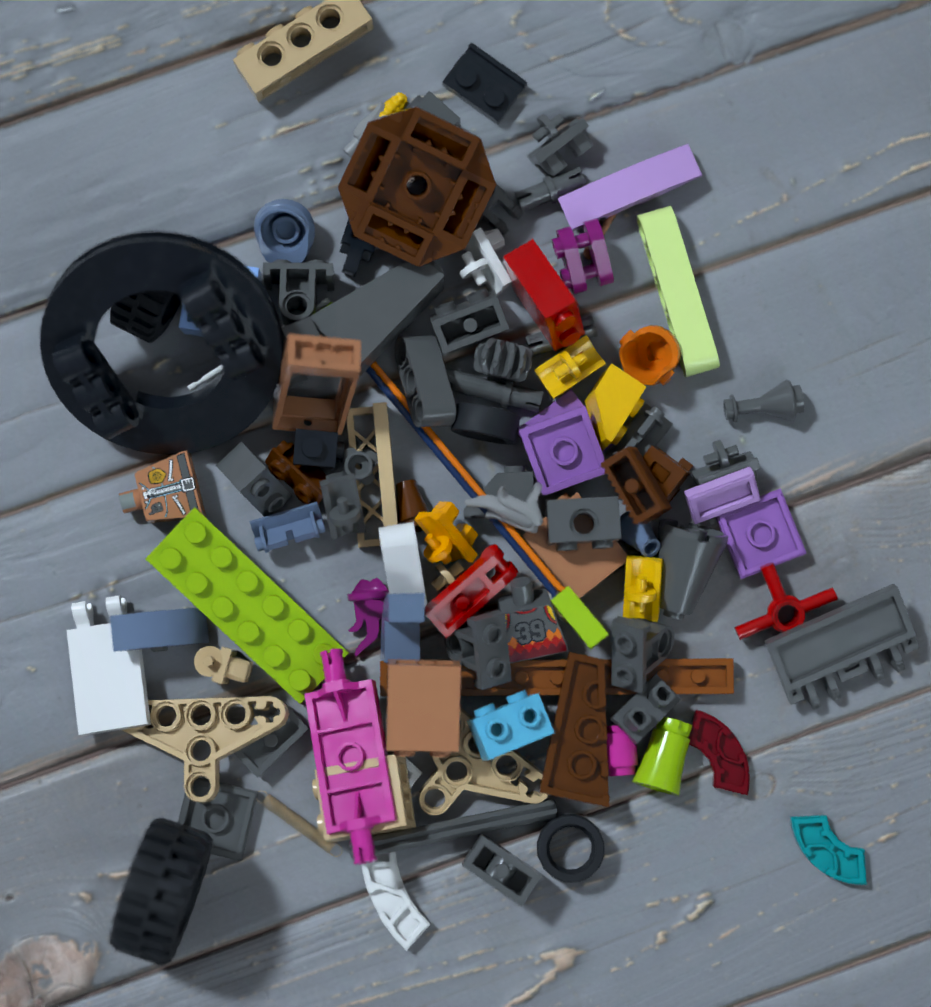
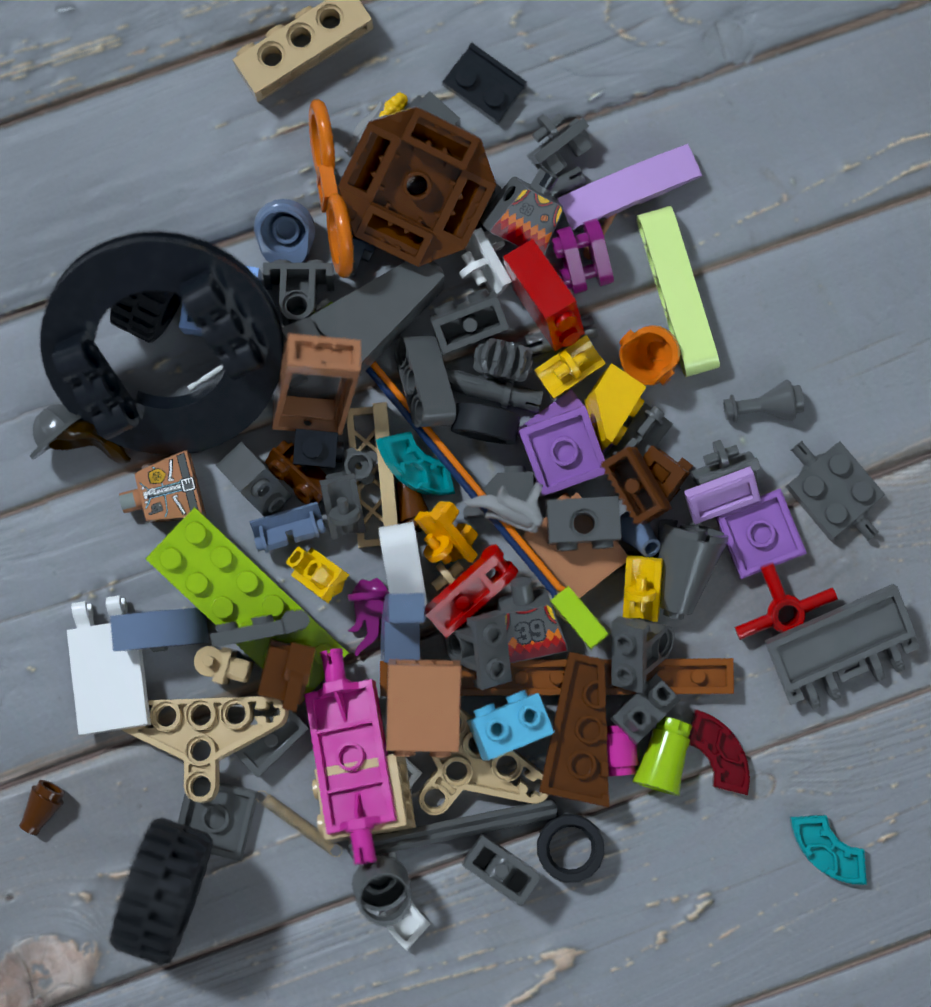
none -> reddish brown cone [19,780,65,835]
none -> piece [30,404,131,464]
none -> dark grey hinge [210,609,310,647]
none -> reddish brown piece [257,638,316,712]
none -> yellow hips [286,546,349,603]
none -> orange bar [309,99,354,278]
none -> dark grey helmet [351,856,412,927]
none -> teal tile [376,431,455,496]
none -> torso [479,168,563,255]
none -> dark grey plate [785,441,885,541]

